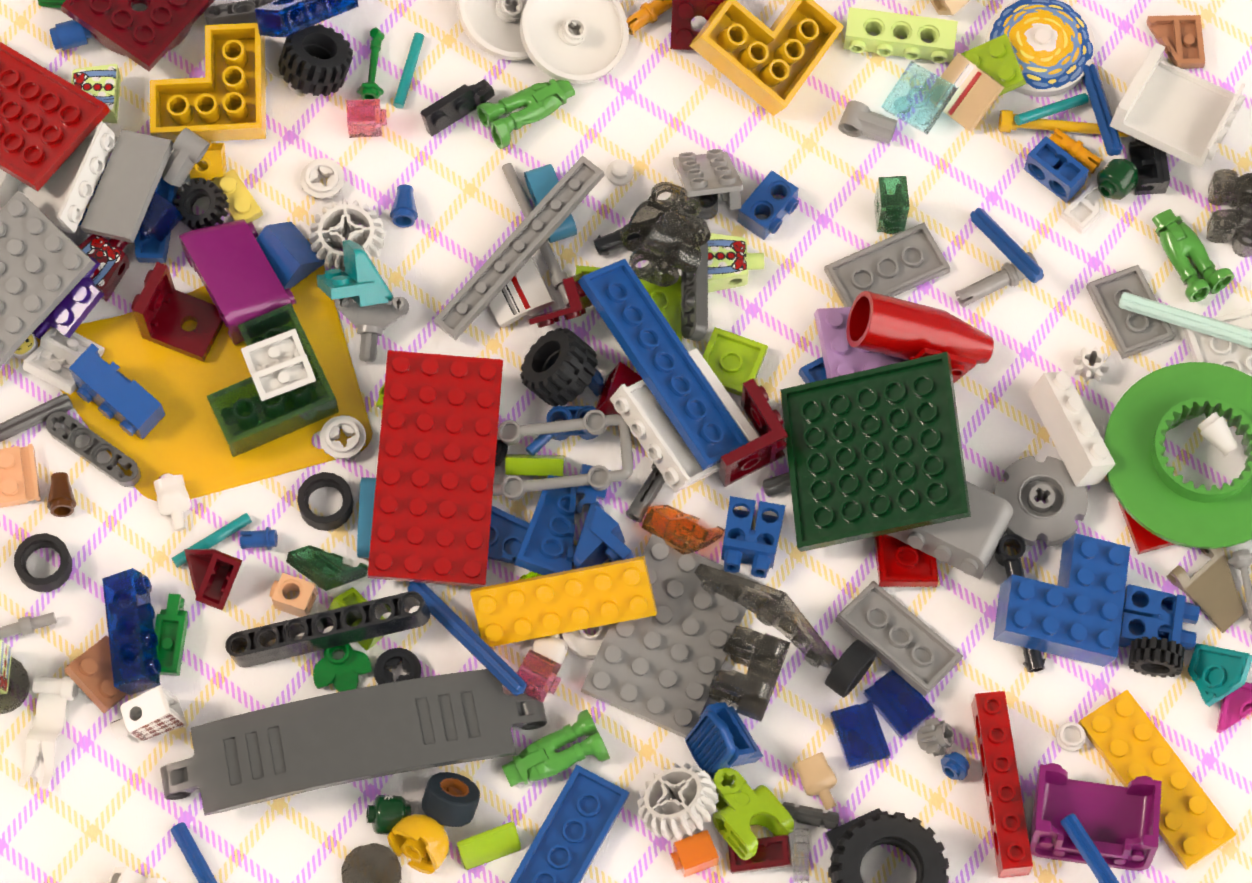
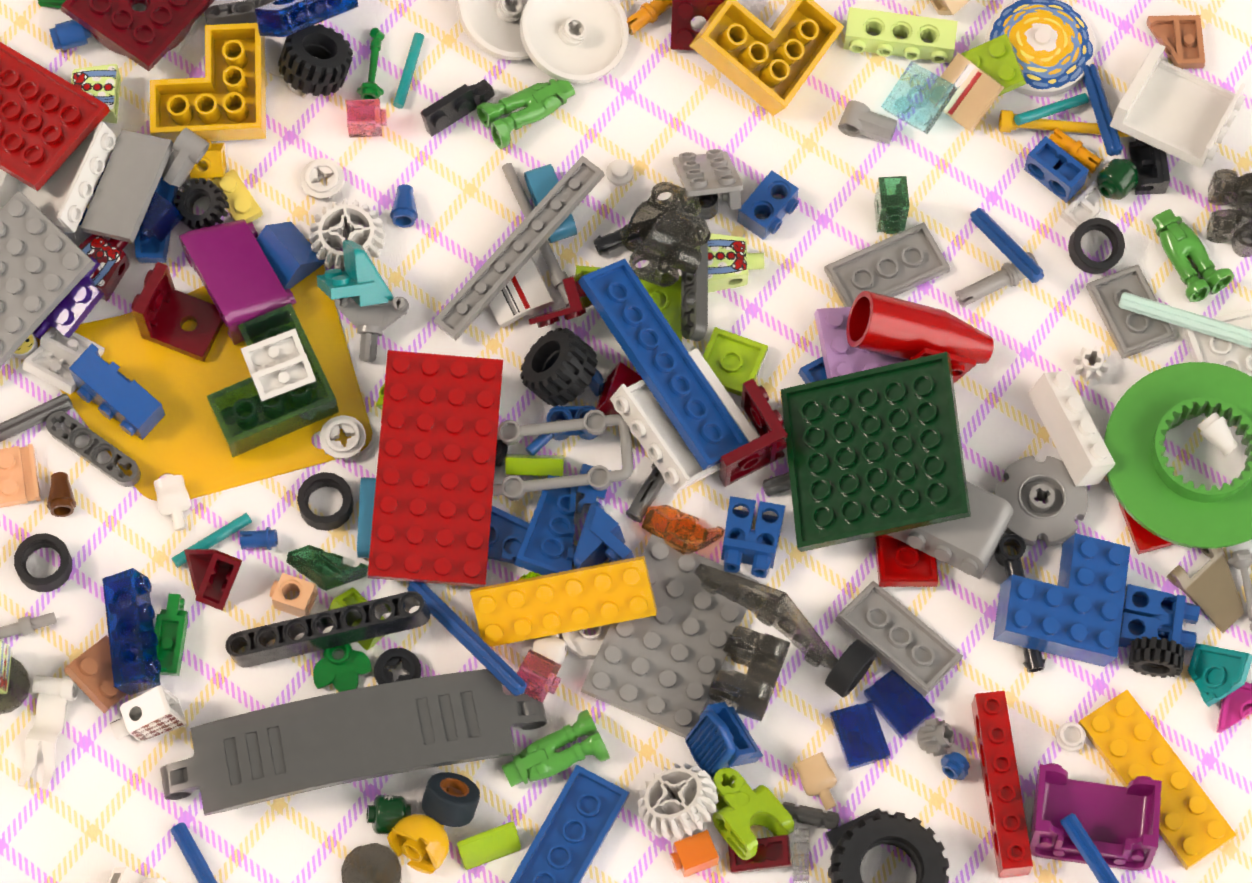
none -> black tyre [1068,218,1125,274]

